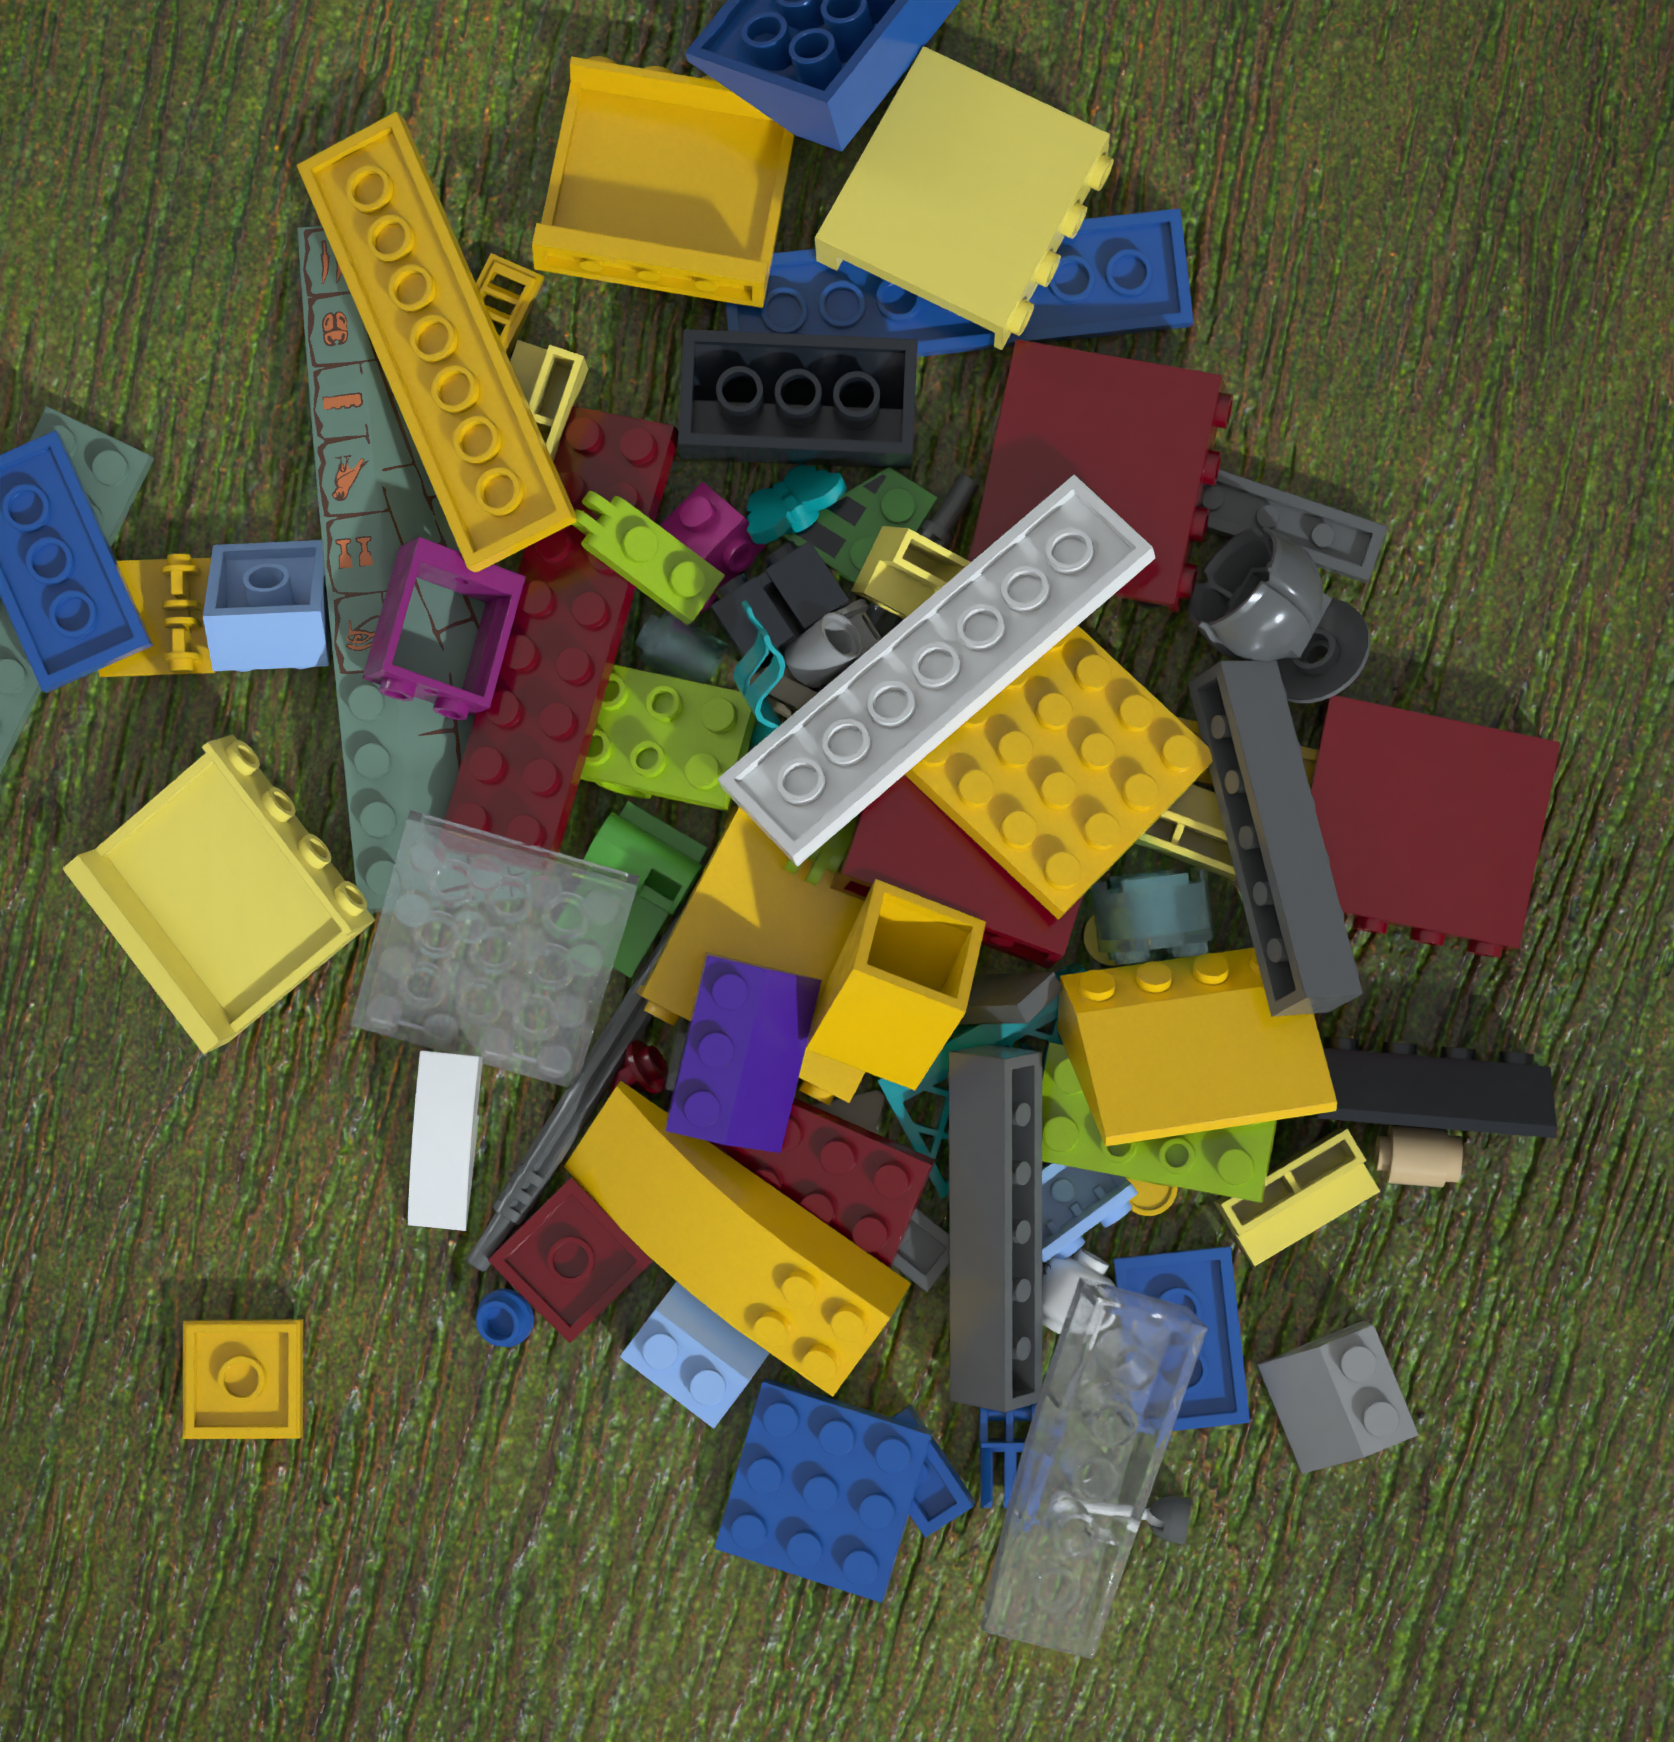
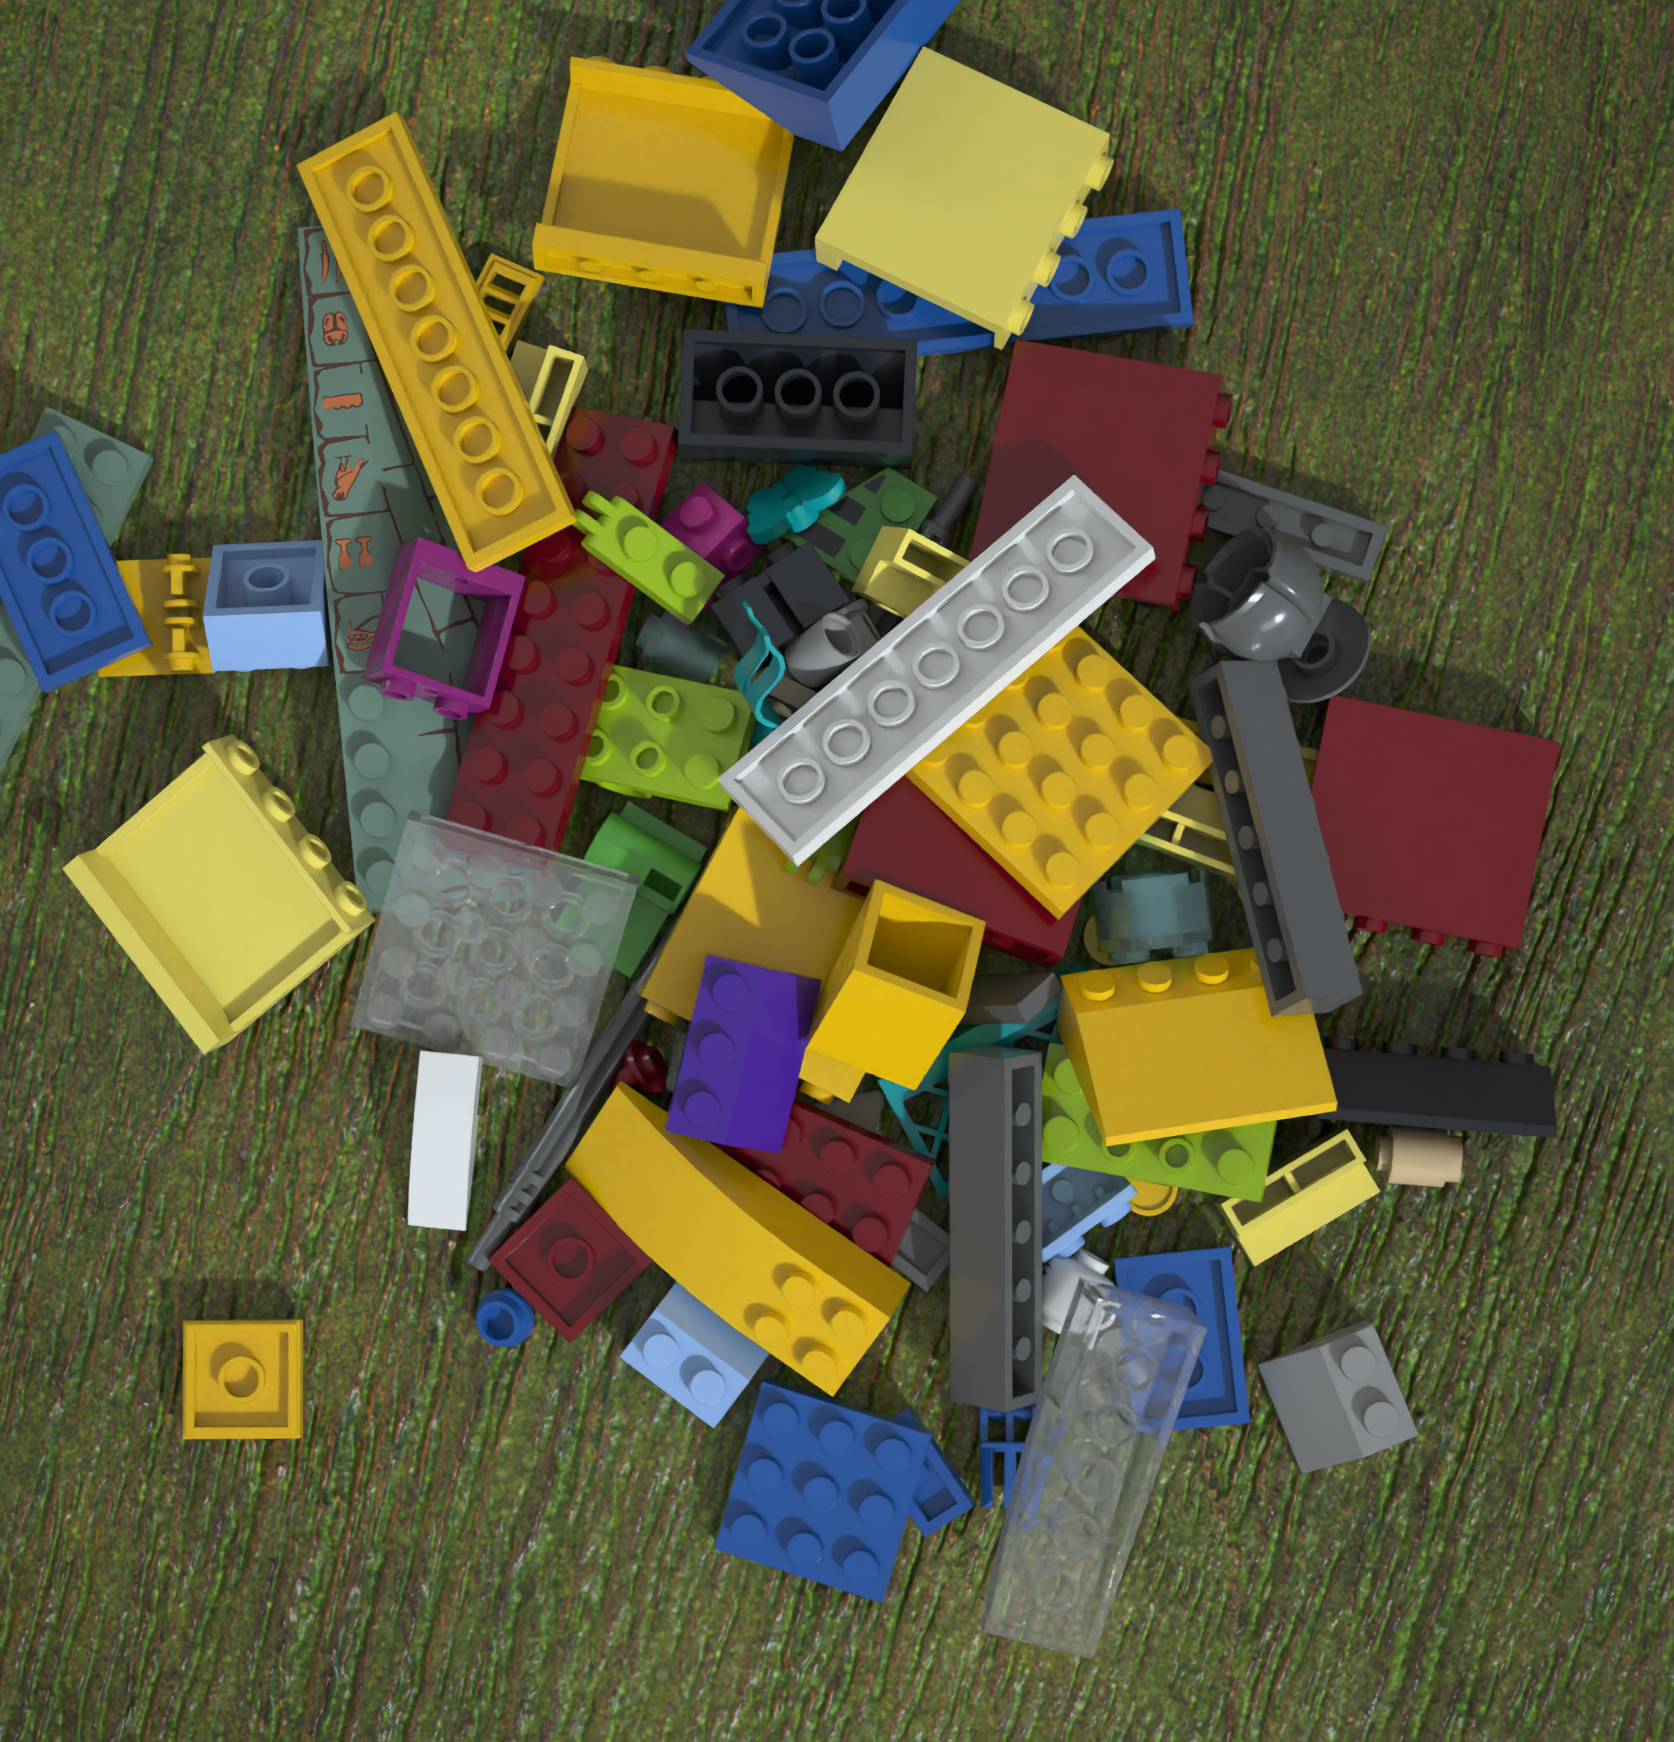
dark grey hinge [1049,1489,1192,1545] -> none

